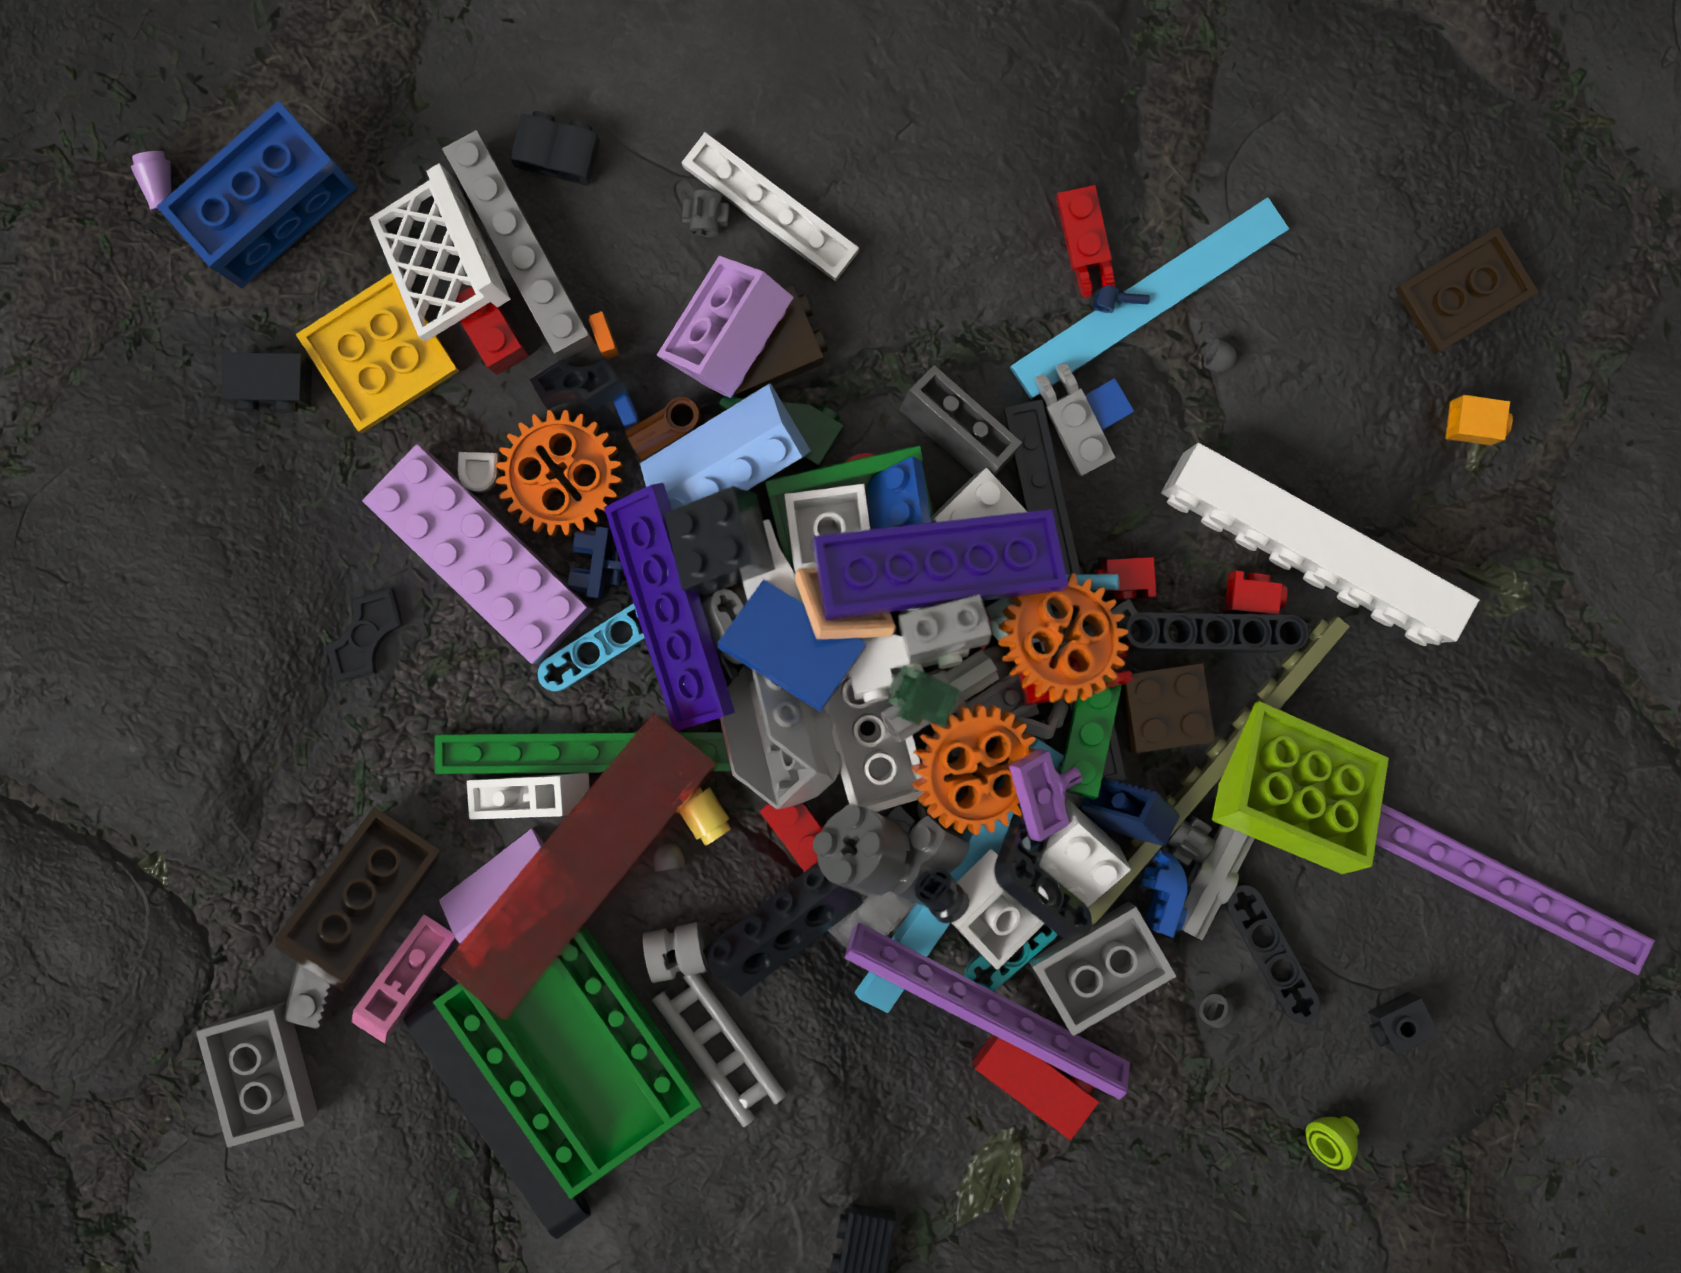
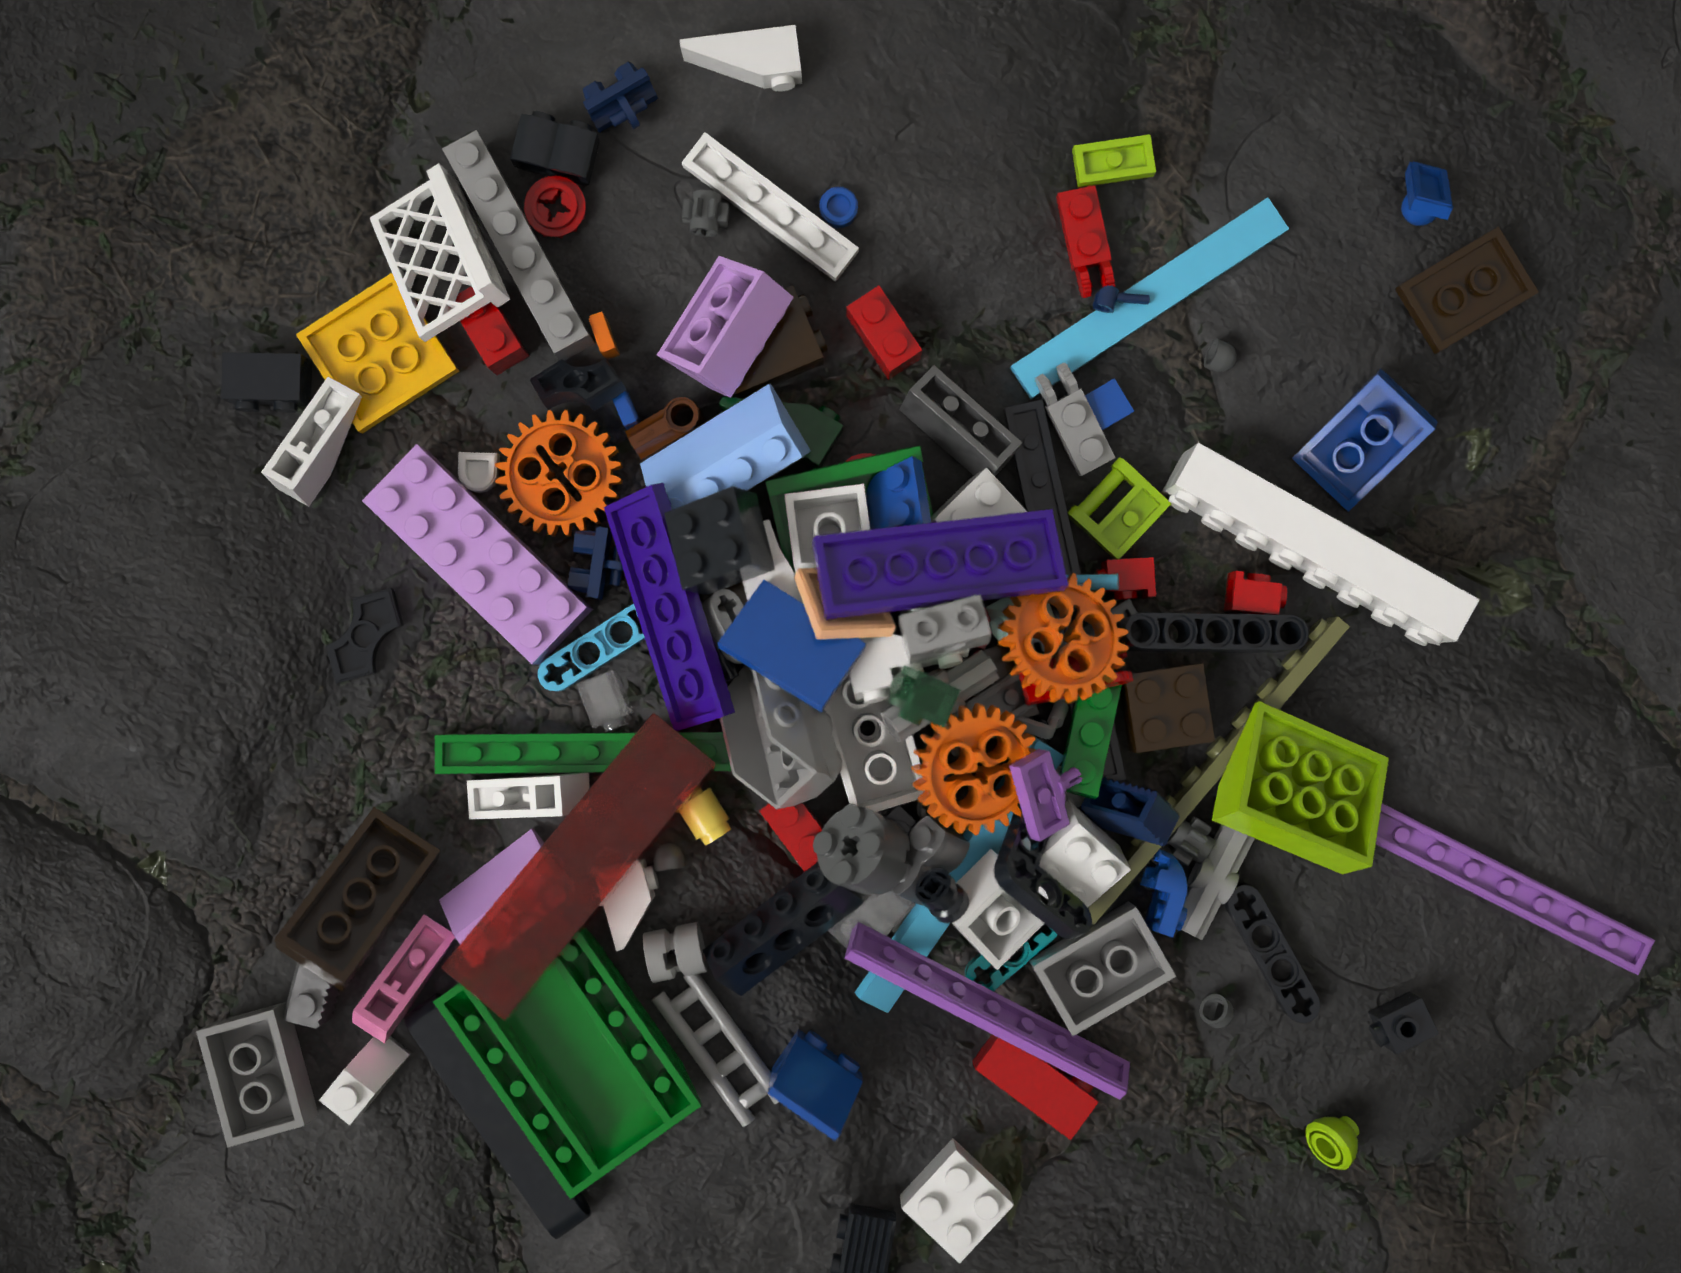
lavender cone [131,151,172,211] -> none
blue brick [156,100,358,288] -> none
light orange brick [1445,395,1513,445] -> none
none -> white slope [261,377,362,507]
none -> white slope [319,1036,411,1125]
none -> red gear [524,176,586,238]
none -> clear brick [576,670,634,732]
none -> dark blue hips [583,62,659,133]
none -> white slope [595,858,659,951]
none -> white slope [679,25,802,91]
none -> blue slope [767,1029,863,1141]
none -> blue tile [820,187,858,228]
none -> red brick [846,285,922,380]
none -> white brick [900,1138,1014,1264]
none -> lime plate [1067,457,1172,560]
none -> lime plate [1072,134,1156,188]
none -> blue slope [1292,369,1438,512]
none -> blue tile [1401,161,1453,226]

